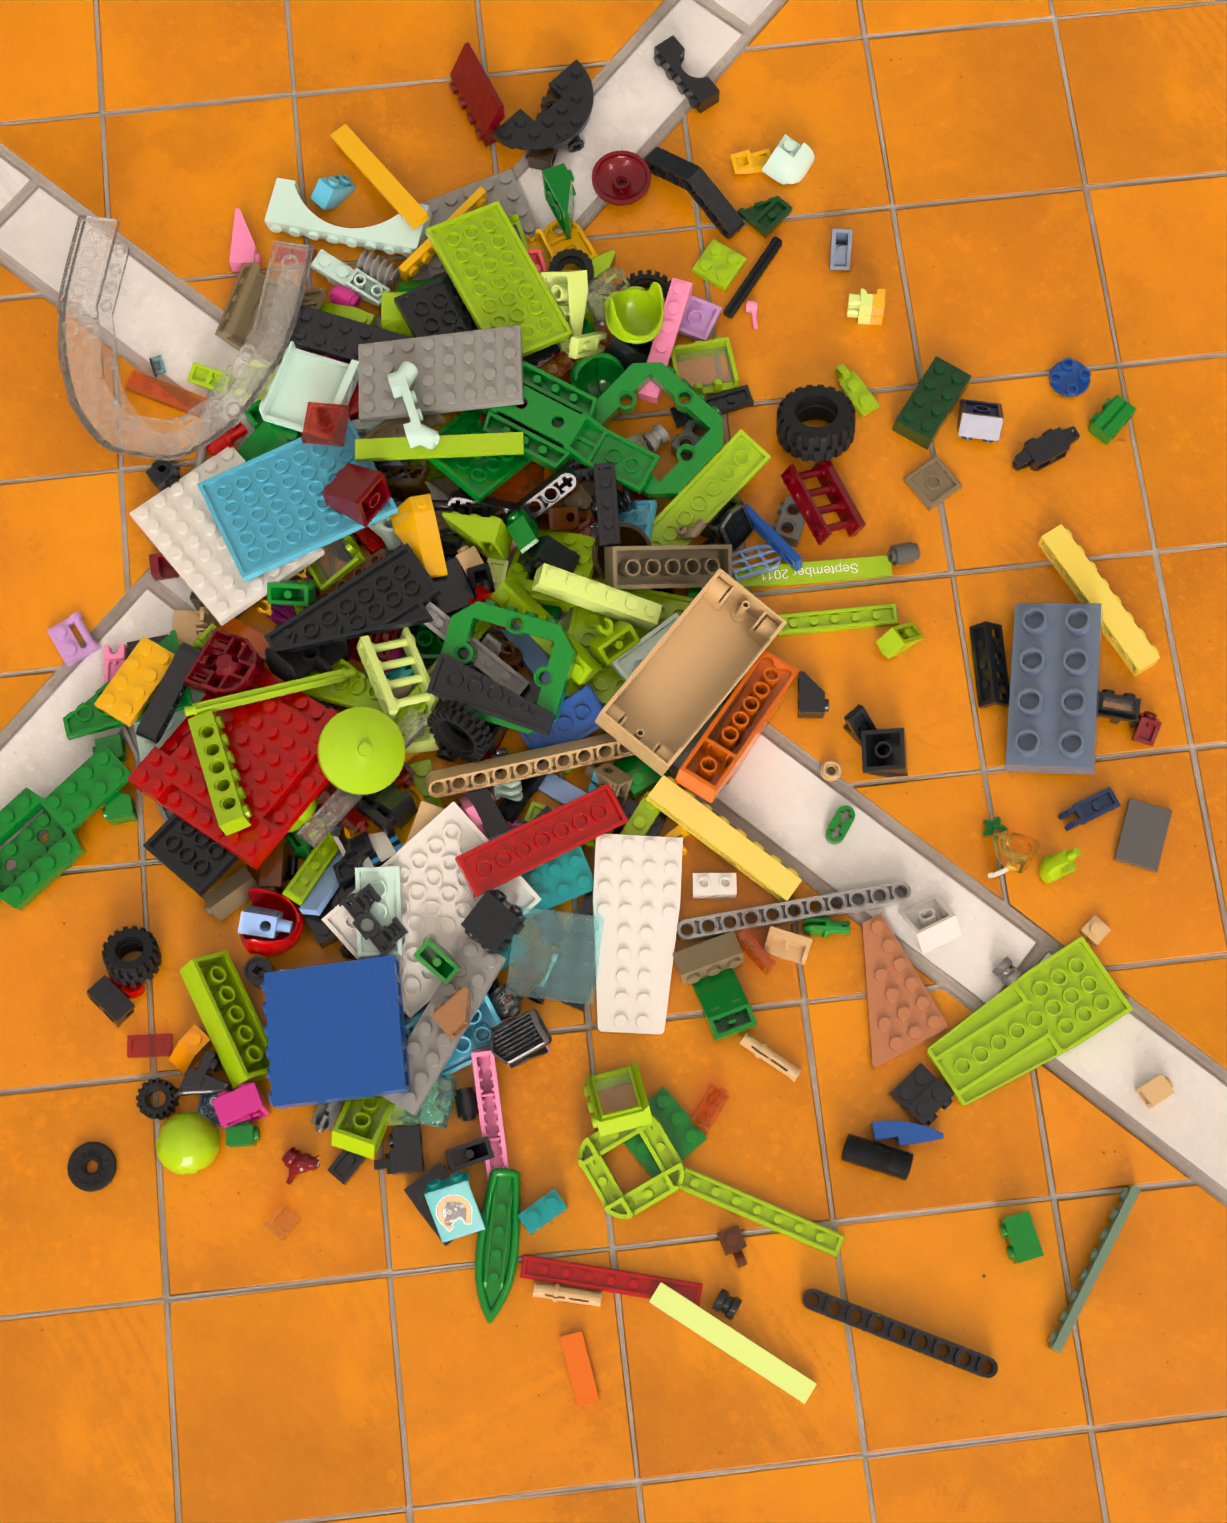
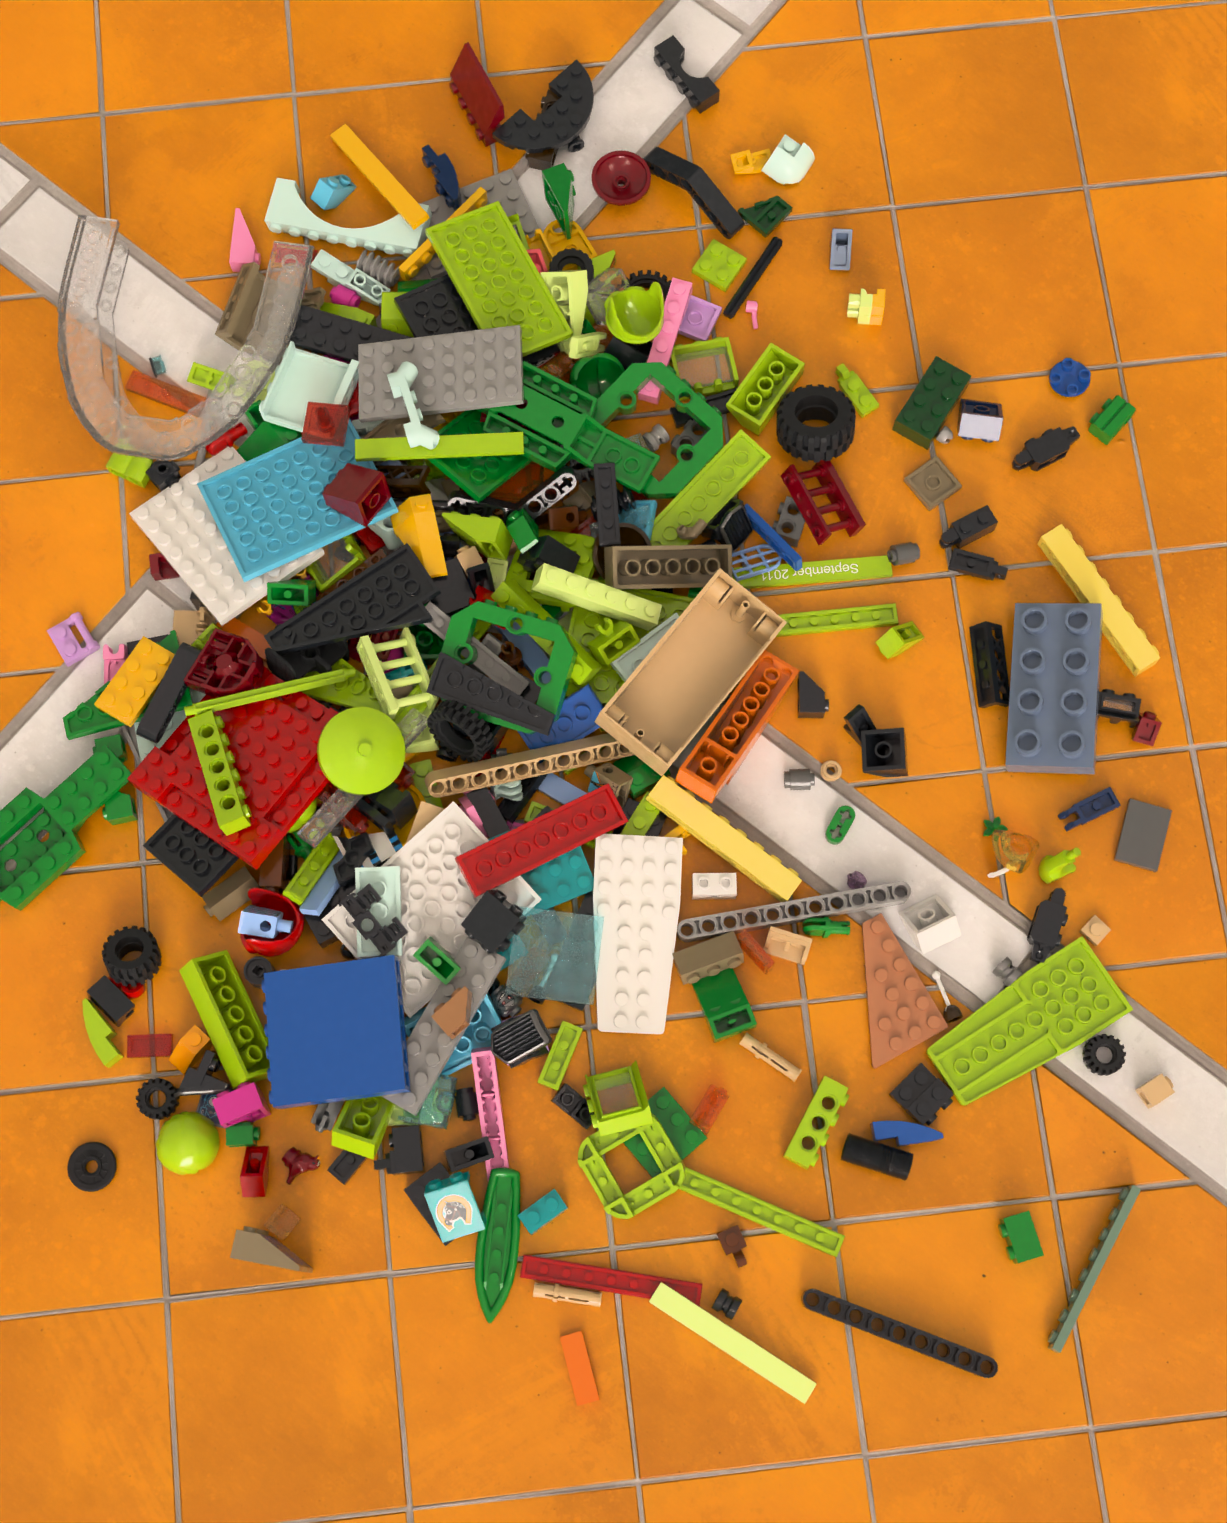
none -> lime slope [82,998,124,1068]
none -> lime brick [106,445,154,488]
none -> dark tan slope [230,1226,313,1273]
none -> red slope [240,1146,269,1197]
none -> dark blue slope [422,145,462,211]
none -> lime plate [537,1021,583,1091]
none -> black slope [551,1083,594,1129]
none -> lime slope [726,343,805,436]
none -> lime brick [783,1076,850,1170]
none -> dark grey brick [784,769,815,790]
none -> plate [847,871,867,890]
none -> hinge [932,971,963,1023]
none -> light grey hinge [935,426,953,444]
none -> black hinge [939,505,998,549]
none -> black hinge [948,548,1008,580]
none -> black hinge [1027,888,1068,963]
none -> black tyre [1082,1034,1126,1076]

